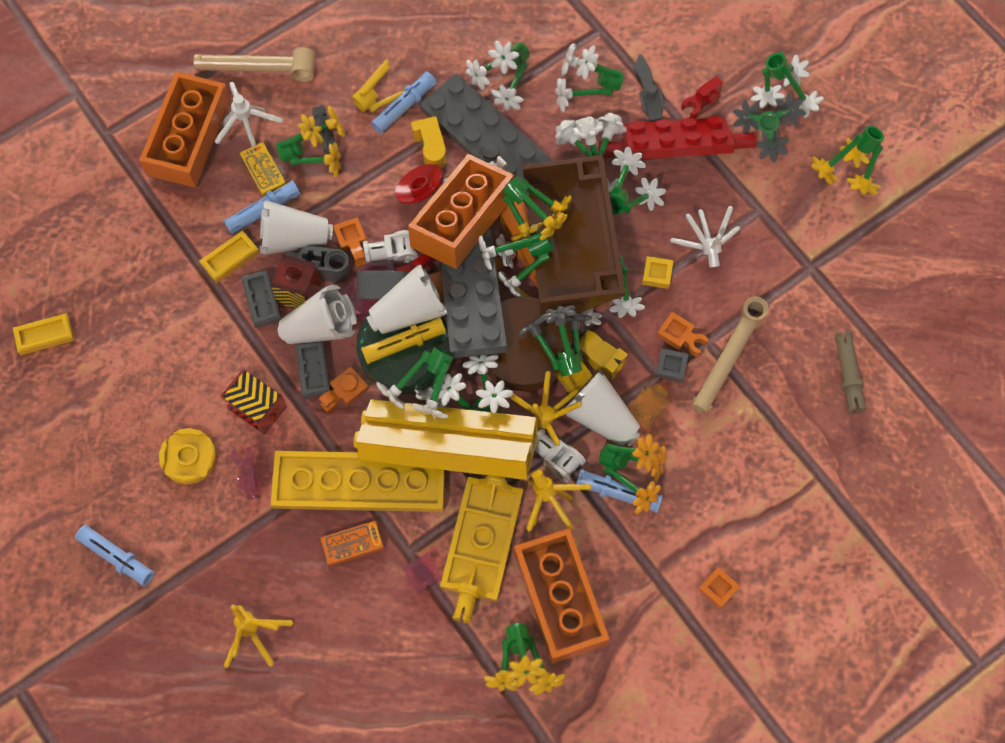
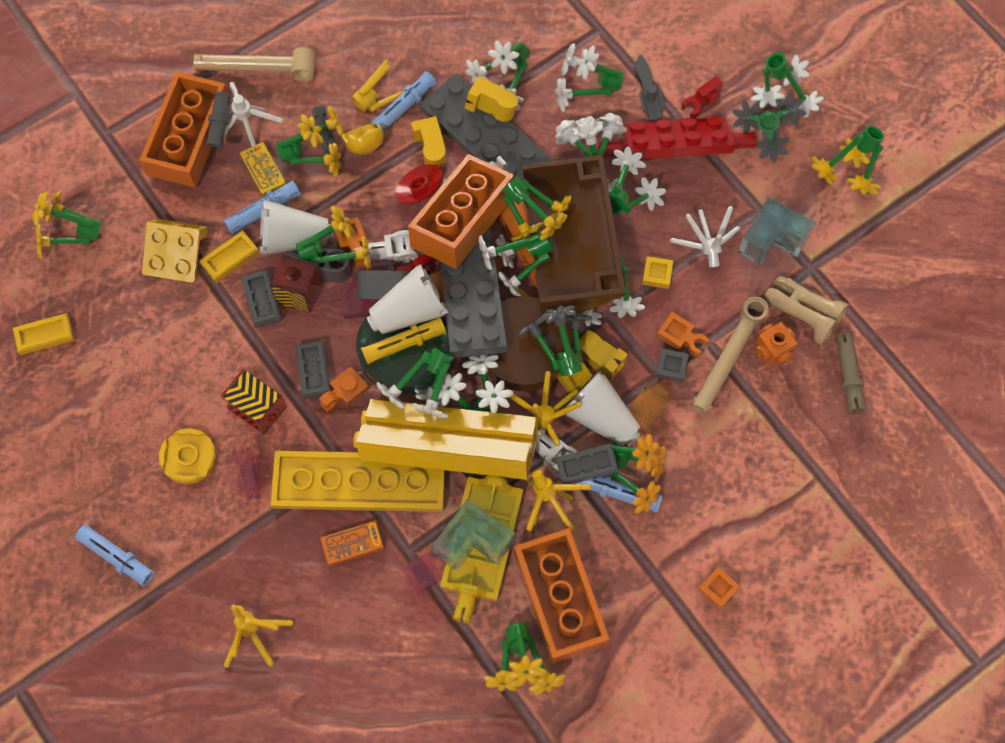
white cone [278,285,357,344] -> none
none -> plant [32,190,101,259]
none -> yellow bracket [142,219,209,283]
none -> dark grey pin [206,92,232,148]
none -> plant [296,206,371,271]
none -> yellow hair [342,124,384,155]
none -> clear light blue brick [432,500,515,571]
none -> yellow leg [465,76,518,122]
none -> dark grey plate [555,443,618,484]
none -> clear light blue brick [738,197,816,265]
none -> orange brick [754,322,798,369]
none -> tan piece [764,276,849,346]

